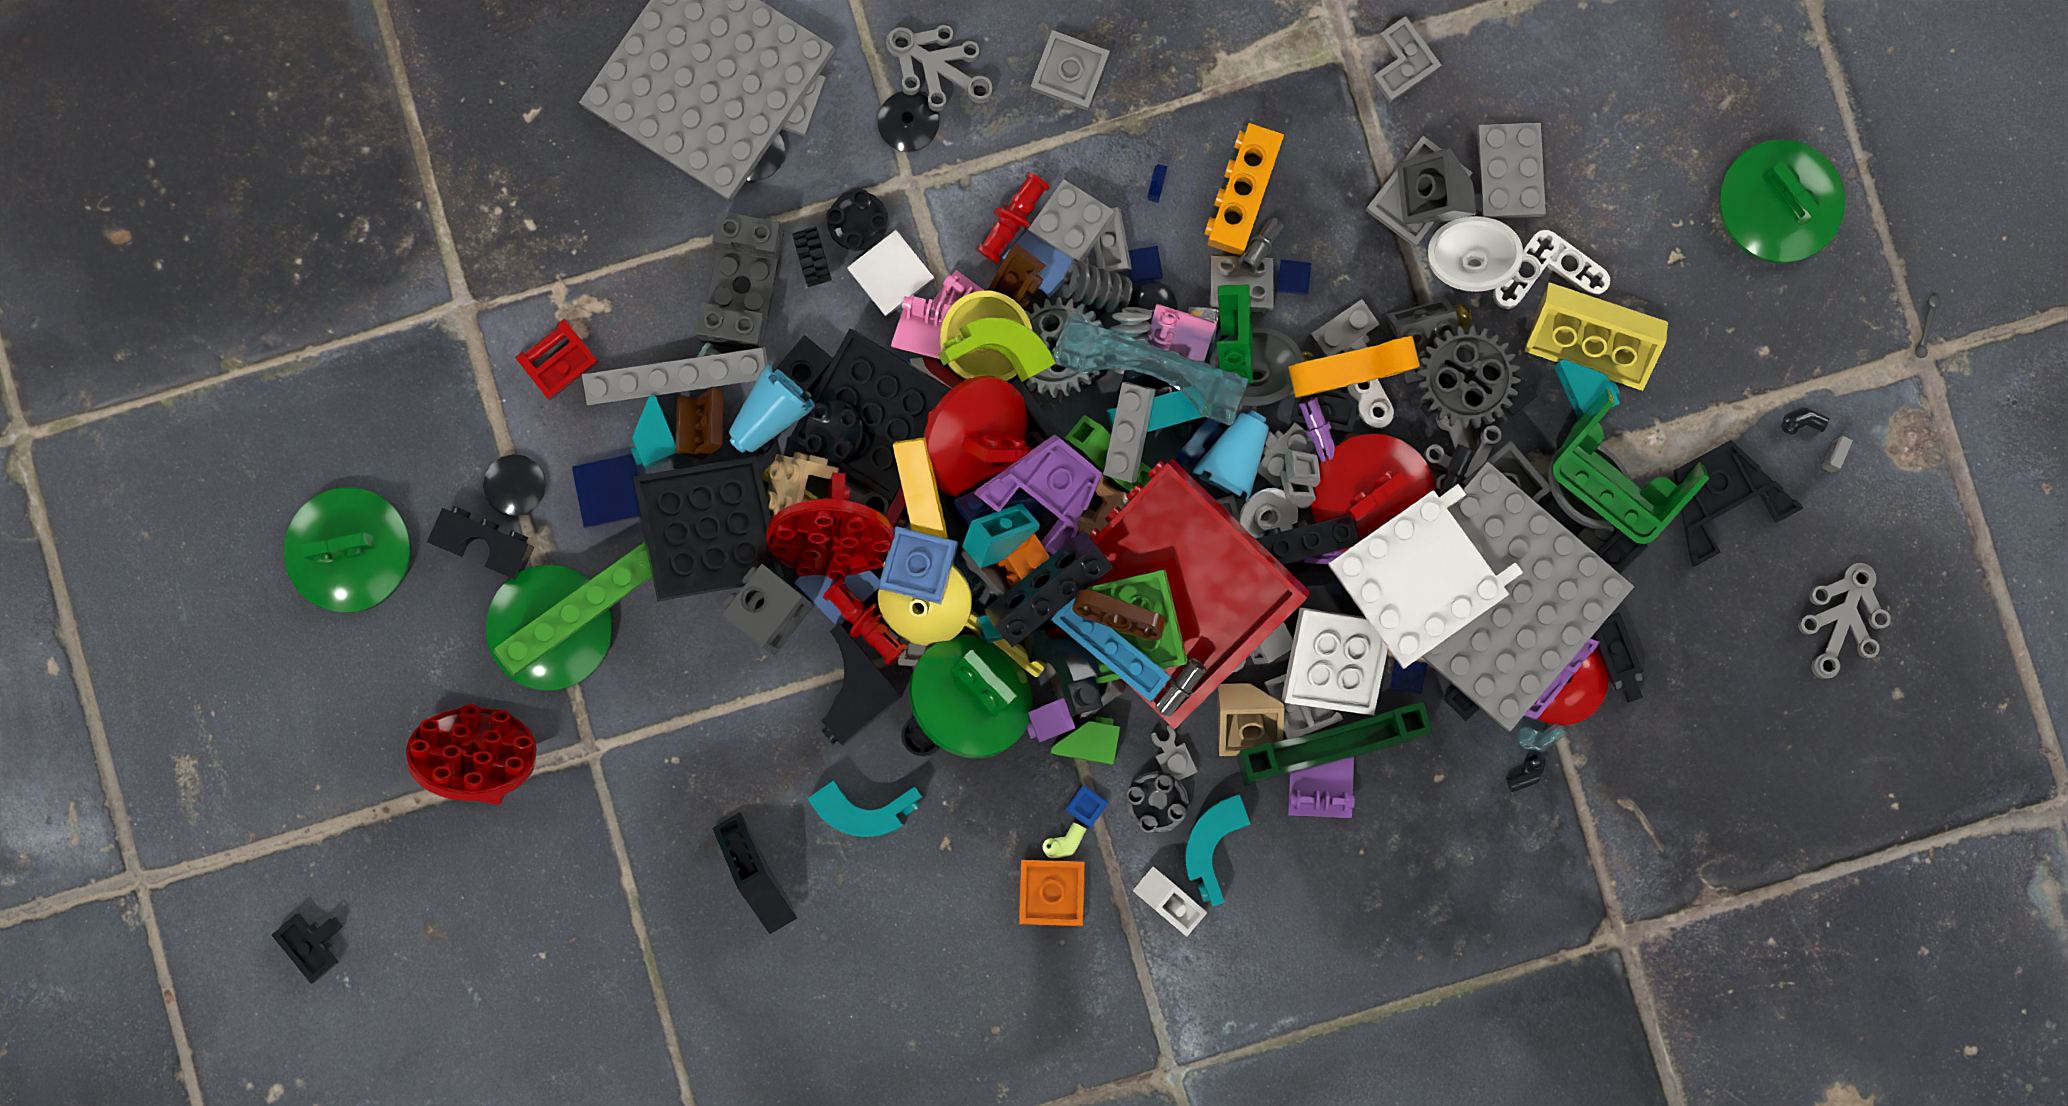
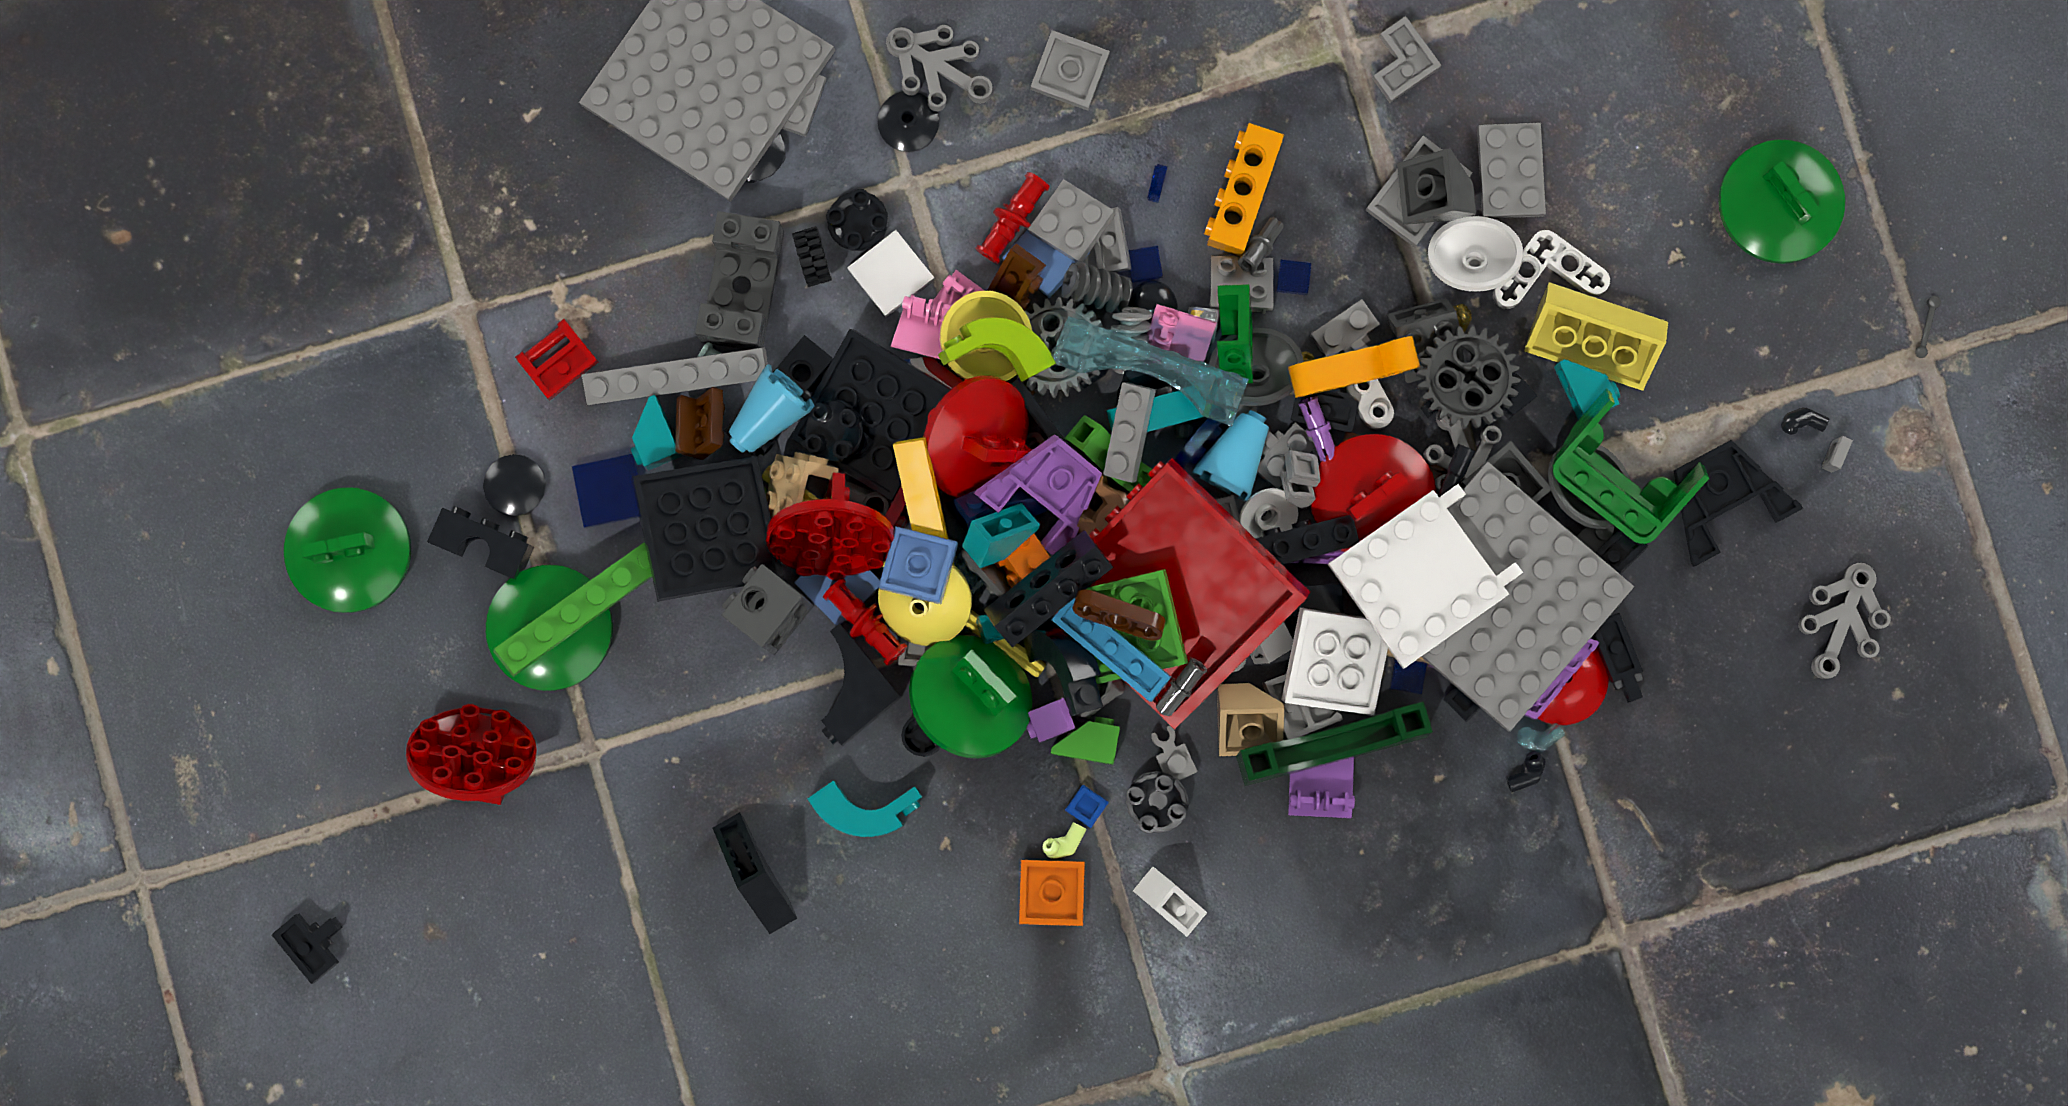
teal arch [1184,794,1251,907] -> none

